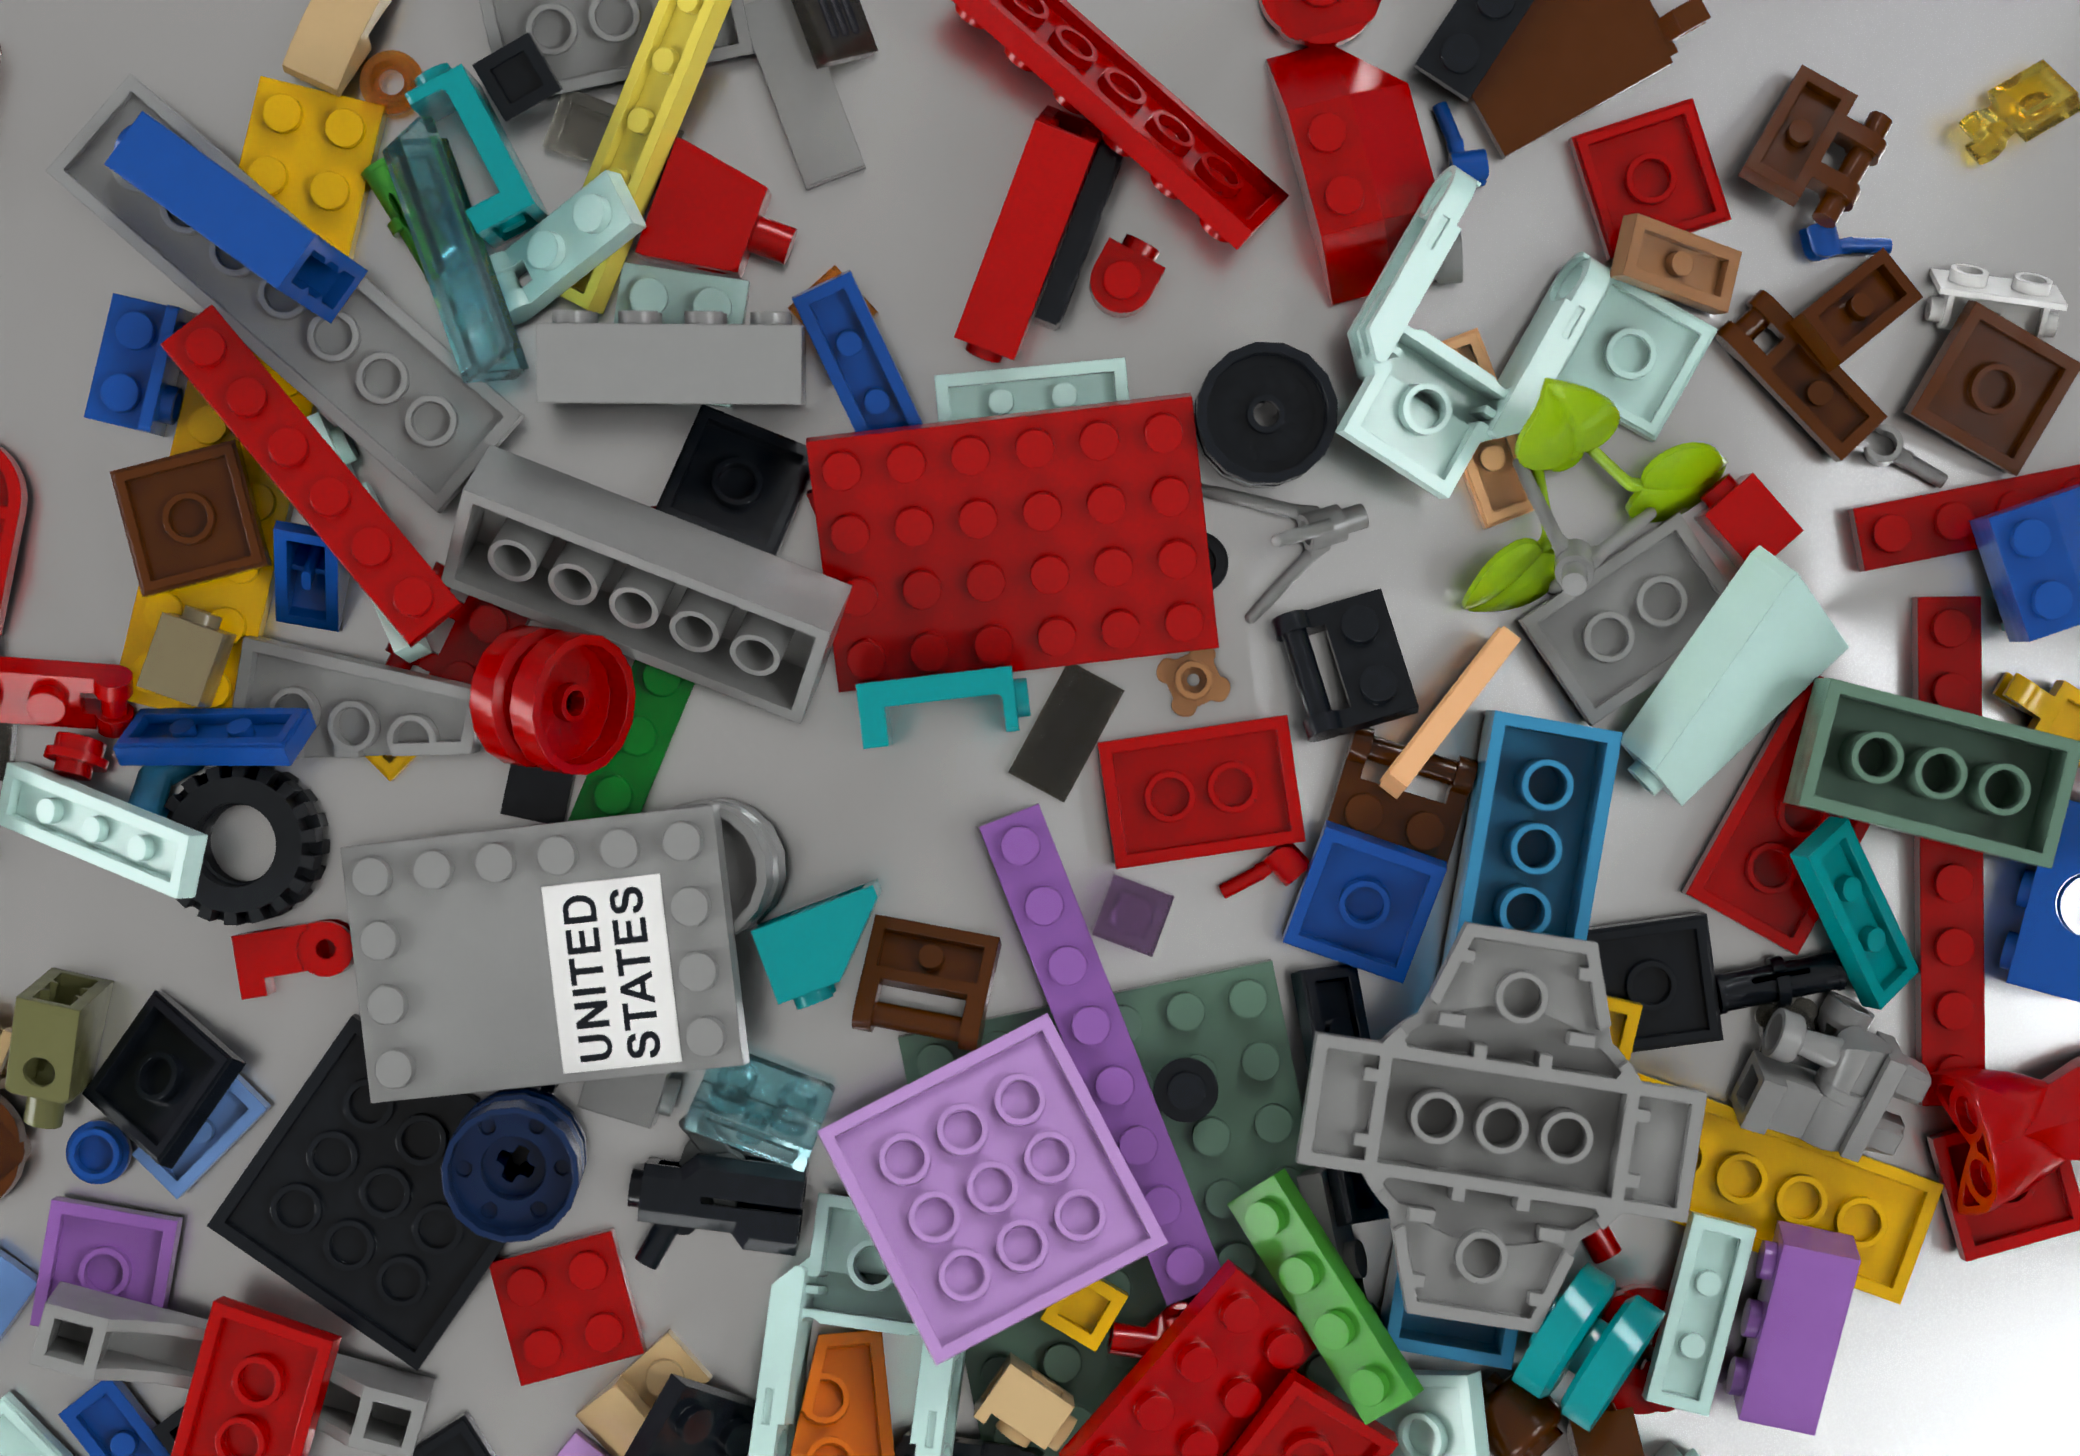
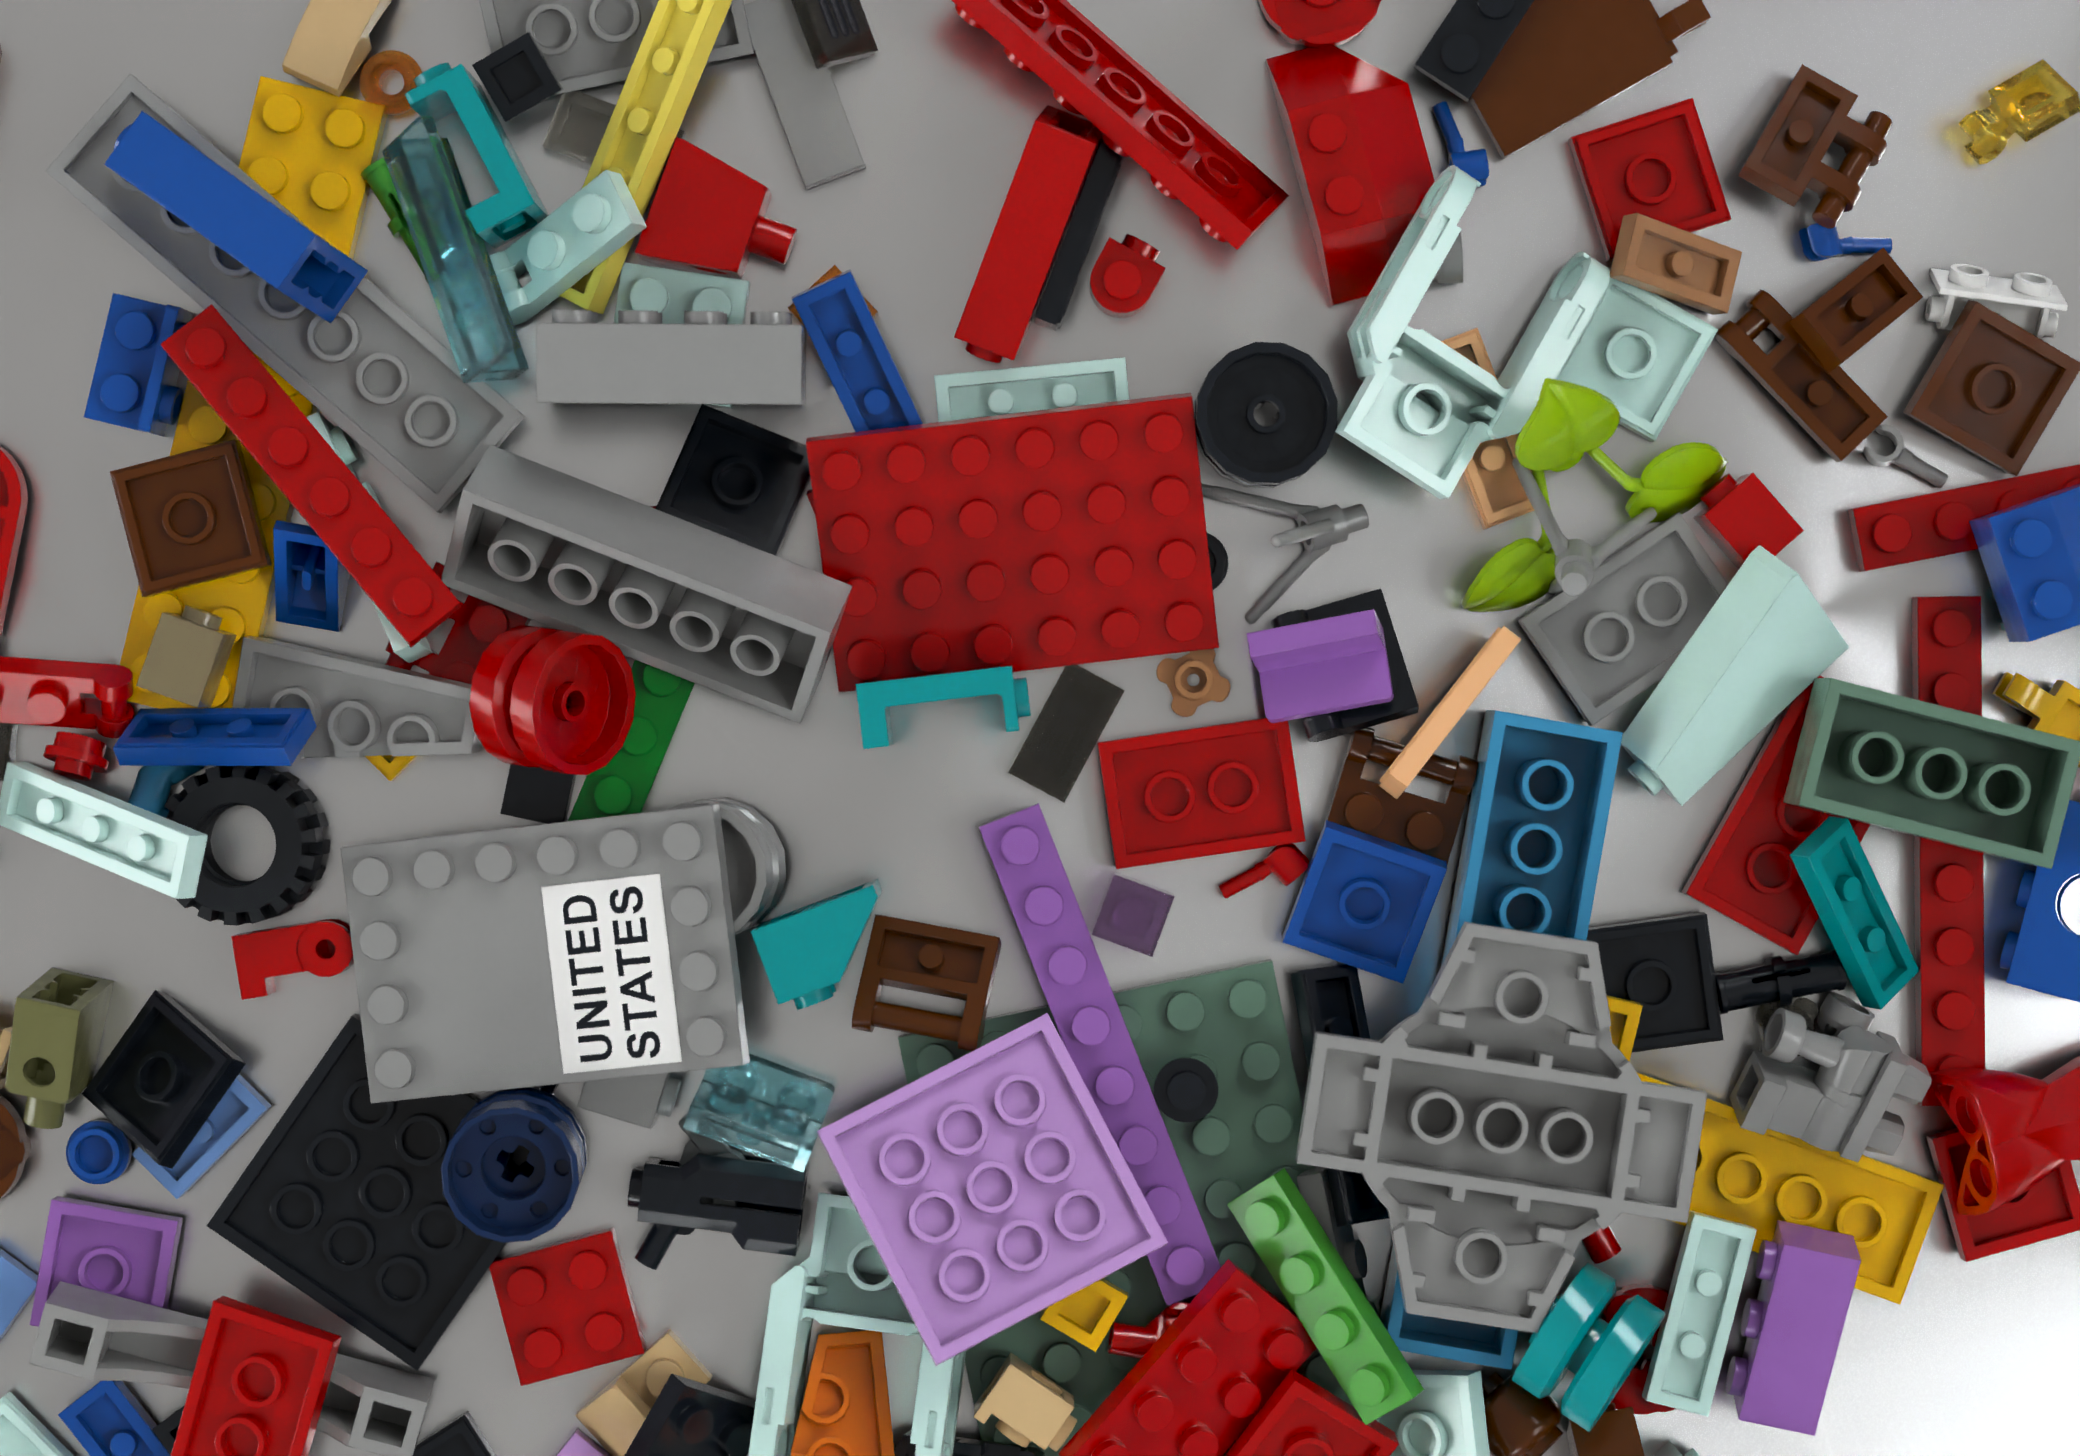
none -> medium lavender panel [1247,609,1394,723]

